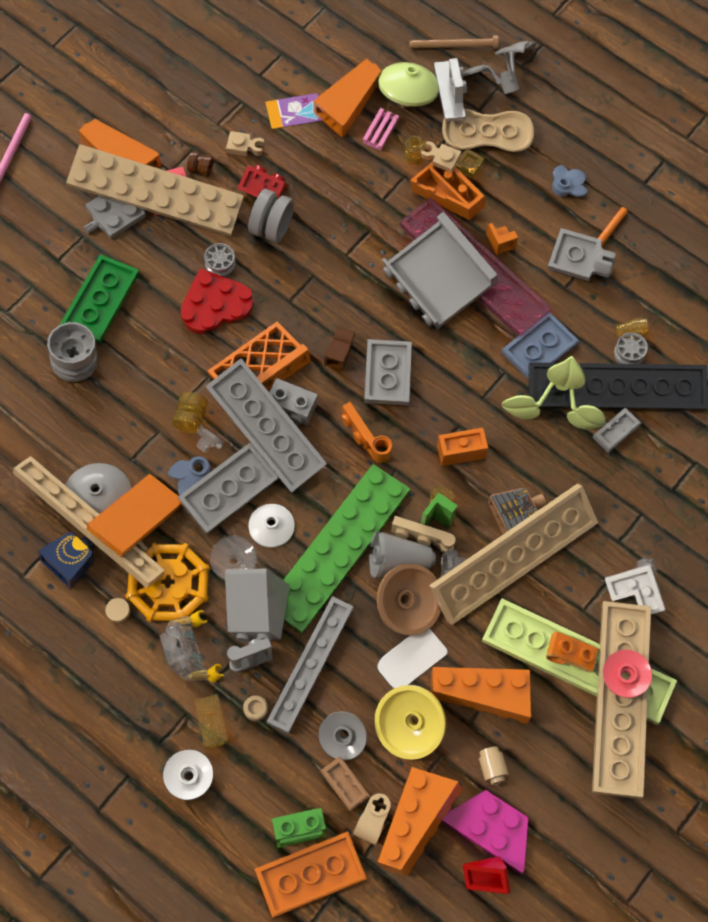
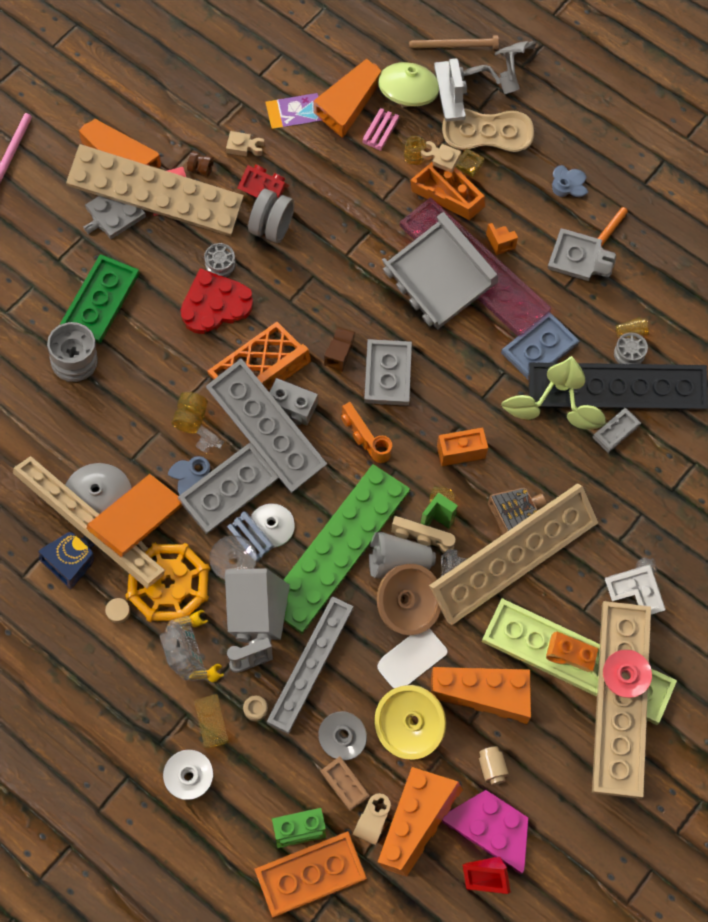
none -> sand blue tile [227,511,275,562]

